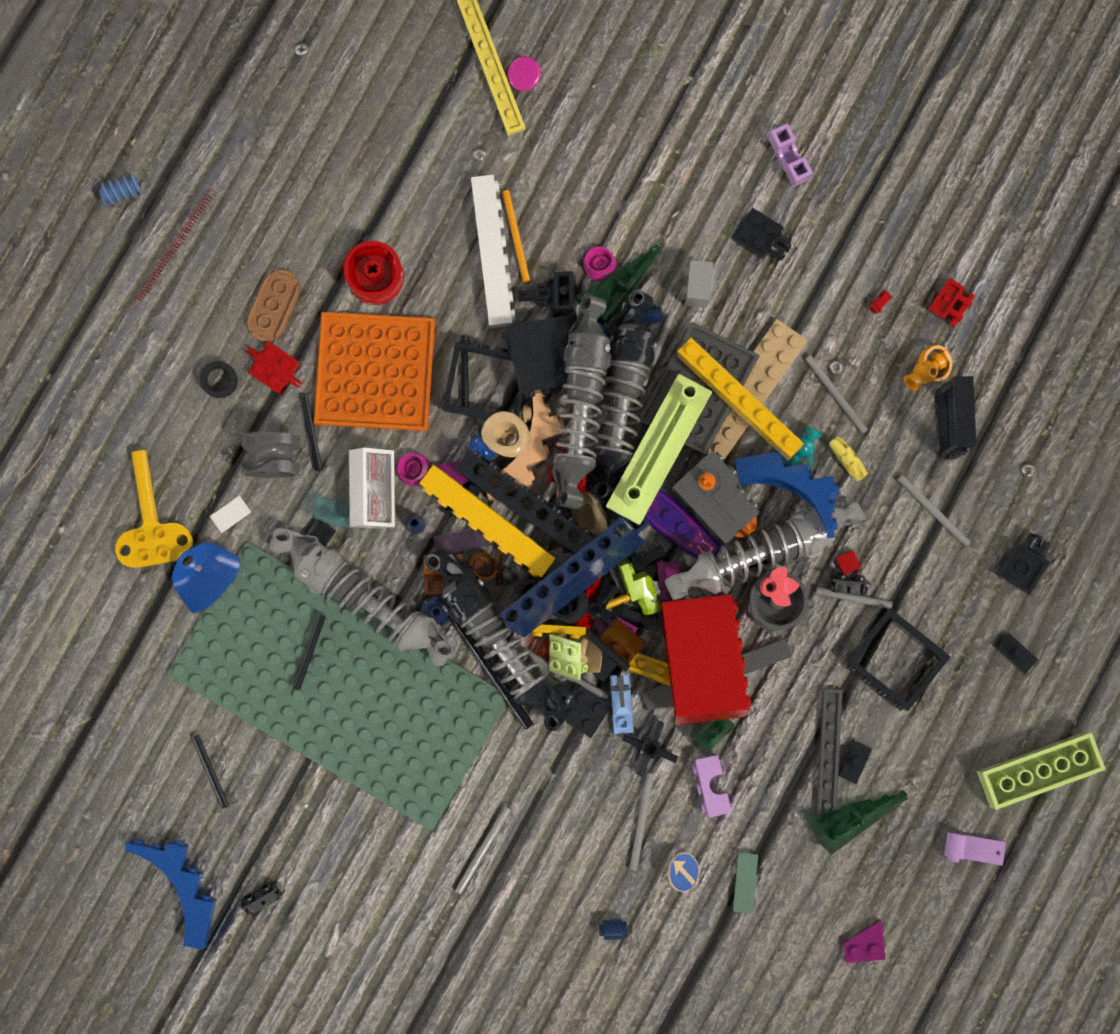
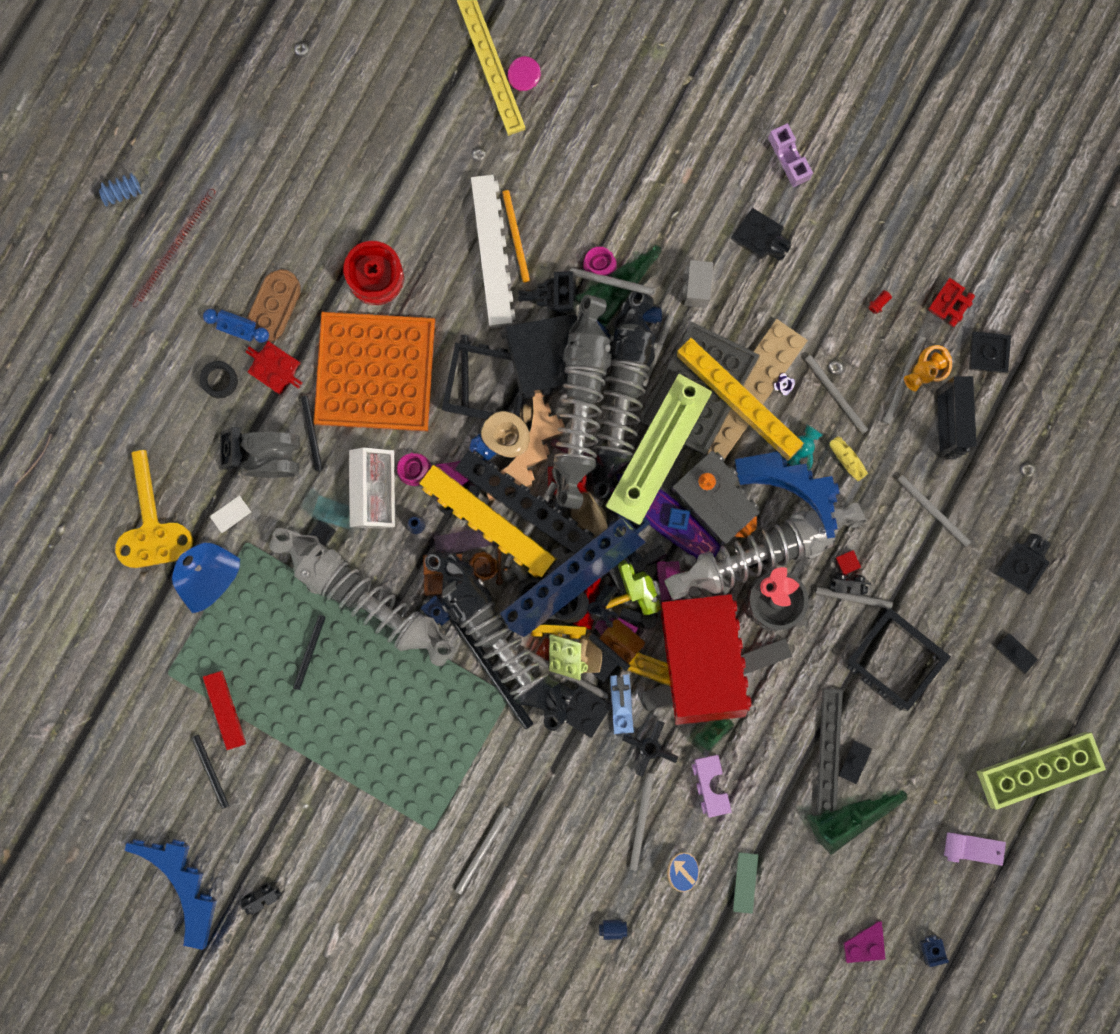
none -> blue plate [203,309,269,343]
none -> red tile [203,670,247,750]
none -> black plate [220,427,242,470]
none -> light grey piece [570,268,655,296]
none -> blue tile [668,508,690,531]
none -> plate [773,373,795,395]
none -> light grey piece [883,336,926,425]
none -> dark blue brick [920,935,949,967]
none -> black plate [969,331,1011,374]

